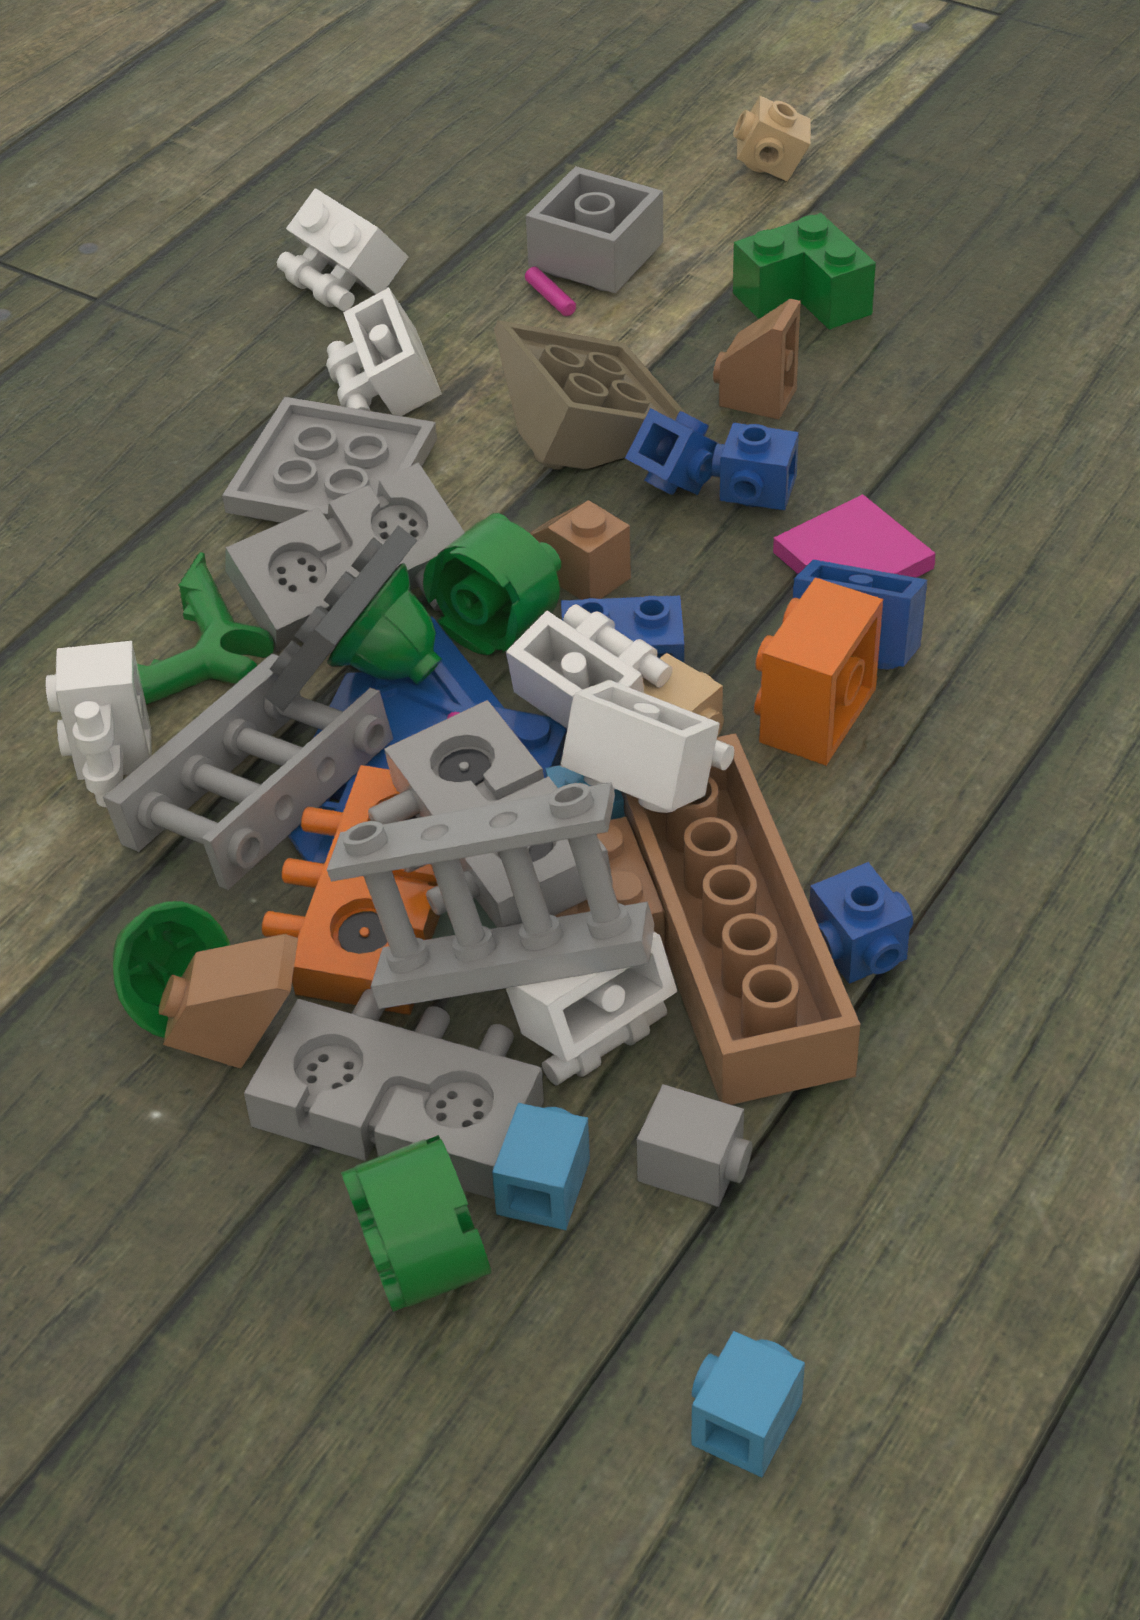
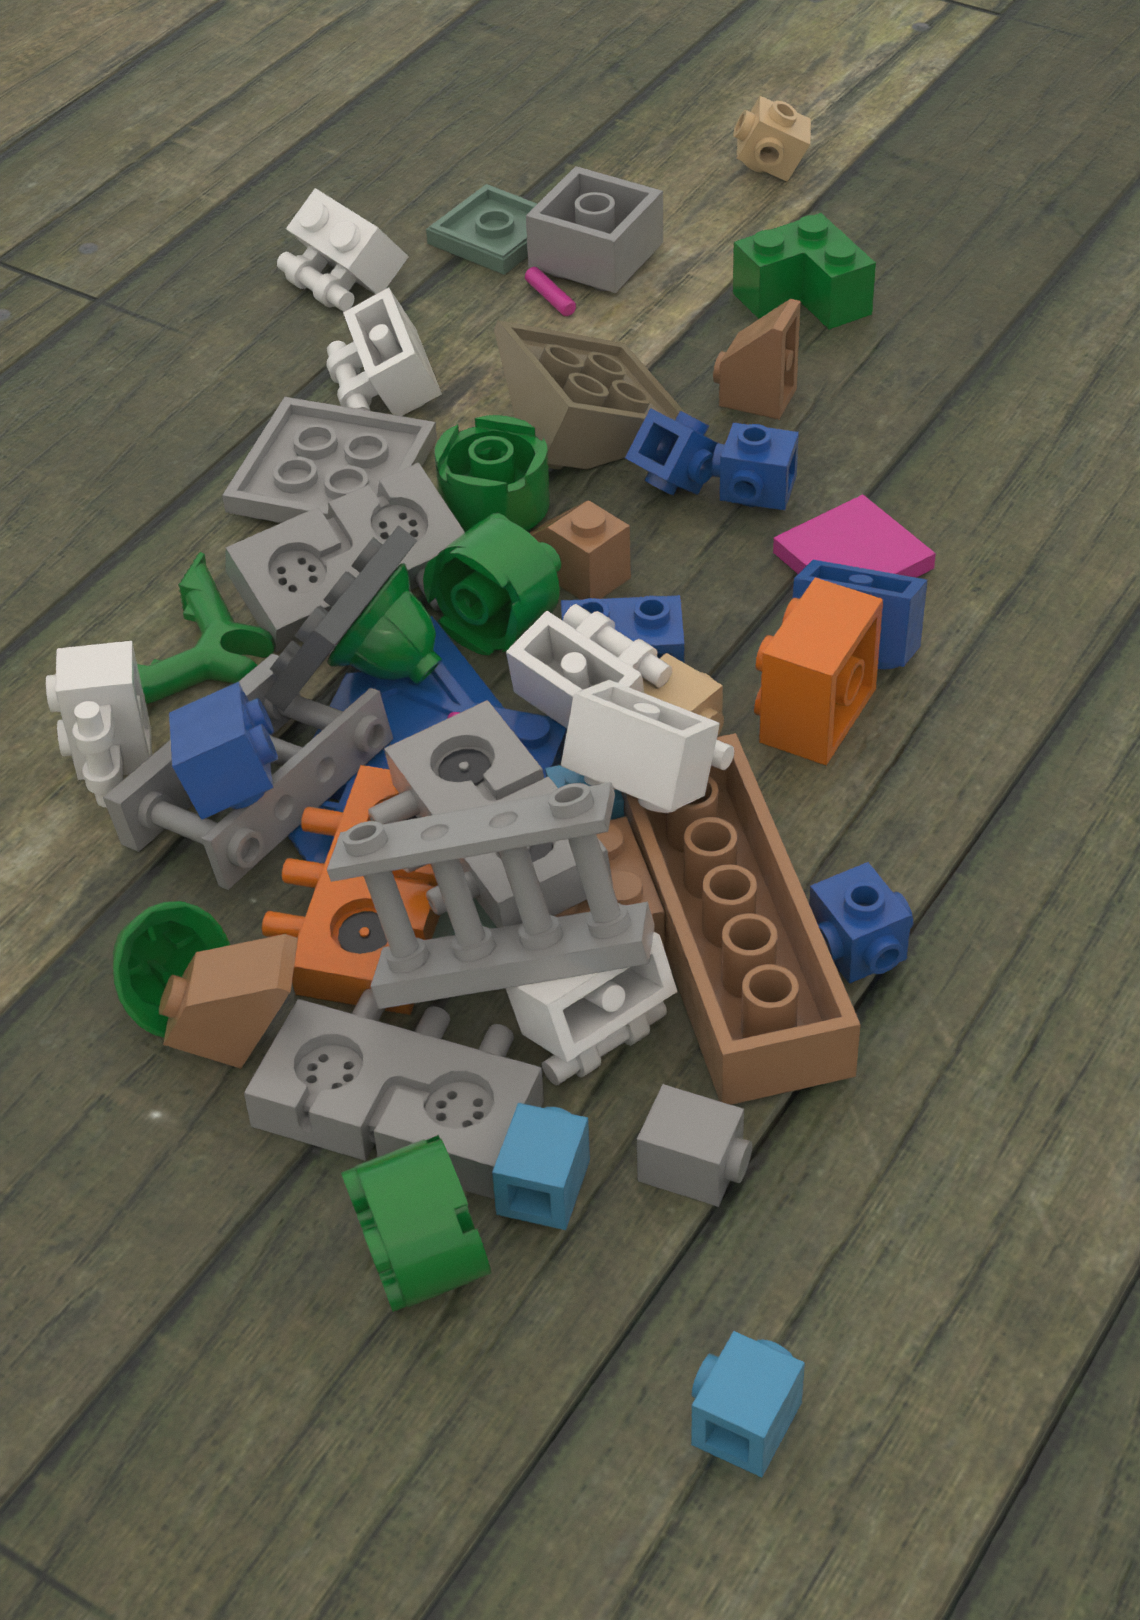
none -> blue brick [169,682,278,820]
none -> sand green tile [426,184,537,275]
none -> green brick [435,415,550,533]

